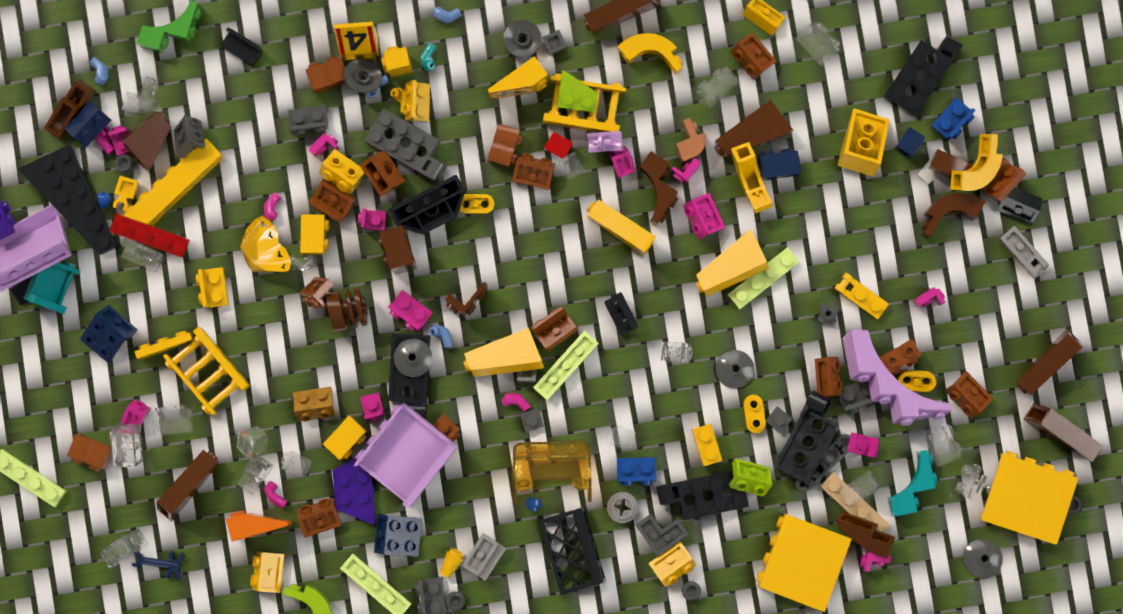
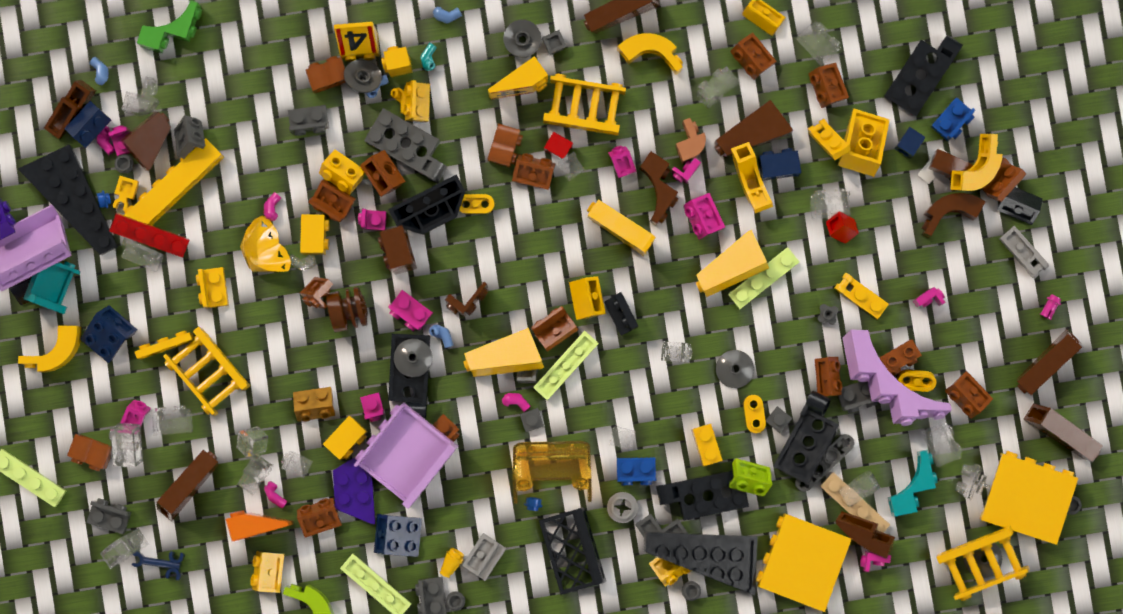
black panel [220,27,263,66] -> none
dark pink bracket [308,133,339,157] -> none
lime wing [557,70,598,112] -> none
lavender hips [587,131,623,153] -> none
dark pink bracket [847,432,880,458] -> none
none -> yellow arch [18,326,82,372]
none -> dark grey bracket [86,498,132,534]
none -> yellow brick [569,276,606,320]
none -> black wing [643,532,758,595]
none -> yellow plate [807,118,851,160]
none -> dark orange bracket [809,62,849,108]
none -> clear bracket [810,188,851,219]
none -> red panel [826,211,859,244]
none -> yellow fence [936,526,1029,601]
none -> dark pink pin [1040,294,1061,320]

